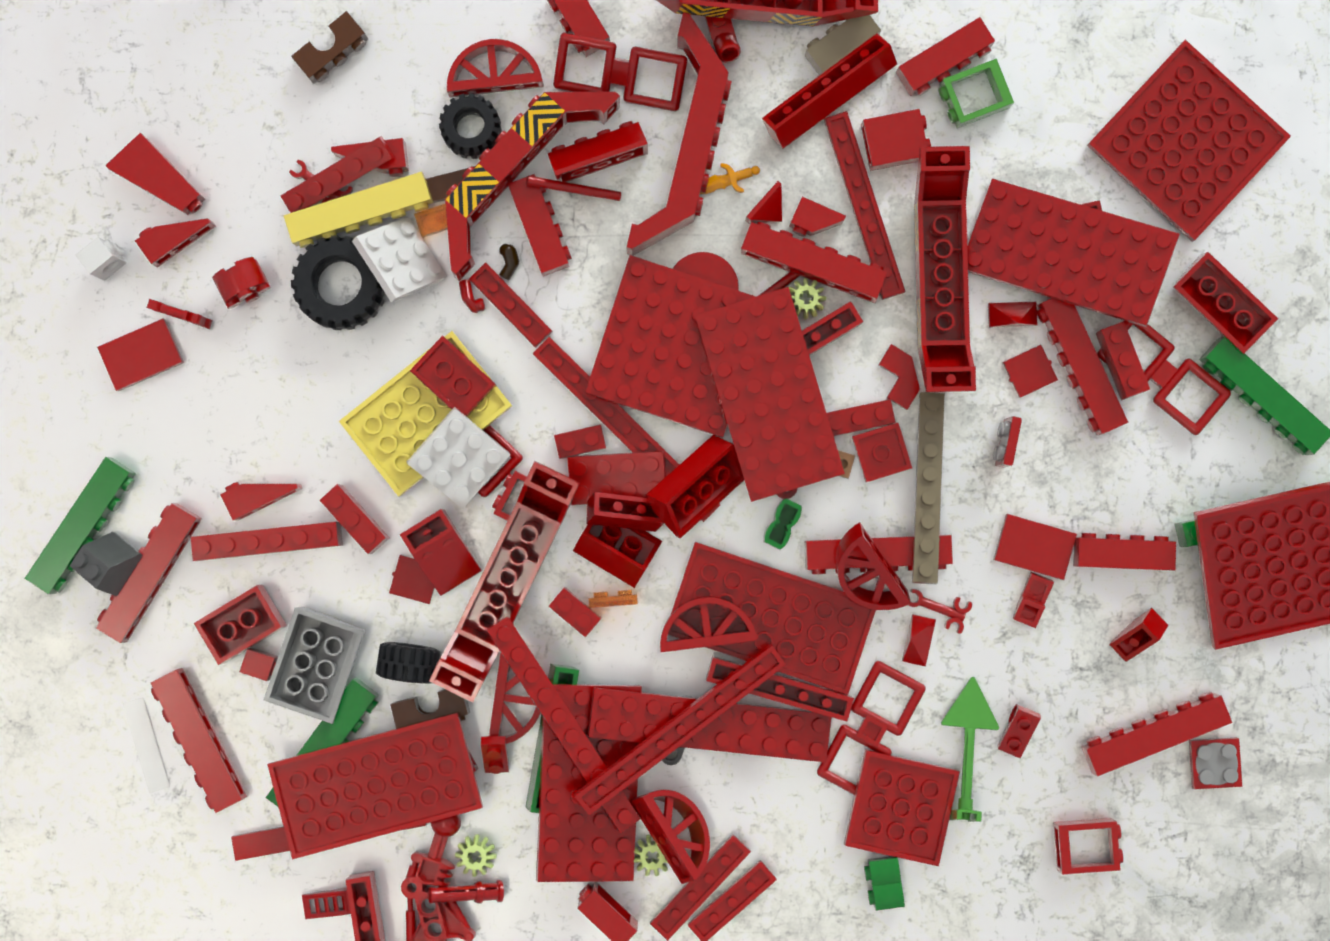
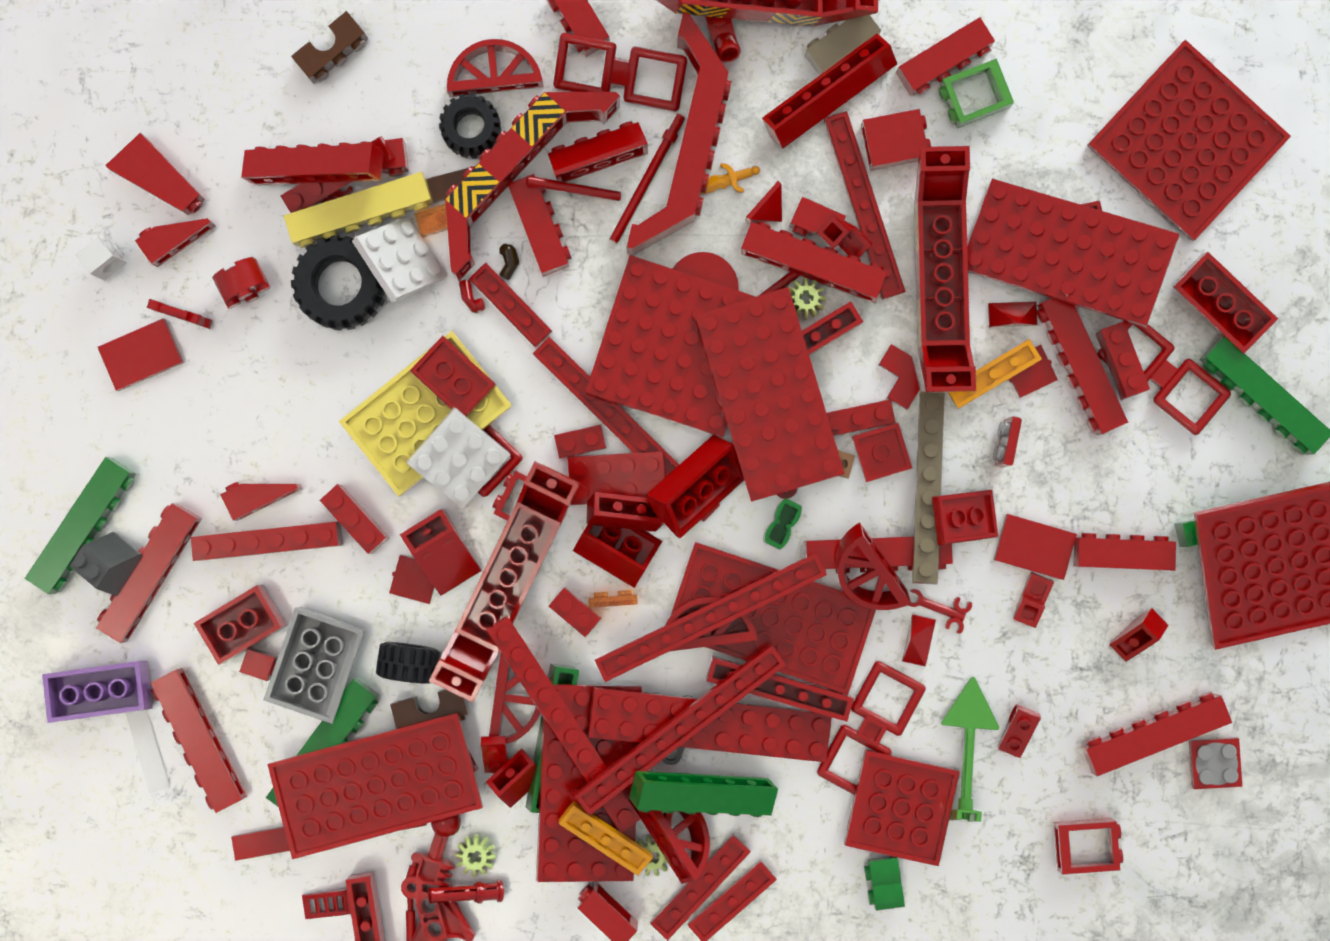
none -> medium lavender brick [42,661,153,723]
none -> red brick [241,141,384,185]
none -> red slope [486,748,537,808]
none -> light orange plate [559,801,653,876]
none -> red plate [594,553,827,682]
none -> red bar [609,113,685,244]
none -> green brick [629,771,778,817]
none -> red slope [816,214,873,258]
none -> red tile [932,490,999,545]
none -> light orange plate [948,339,1042,409]

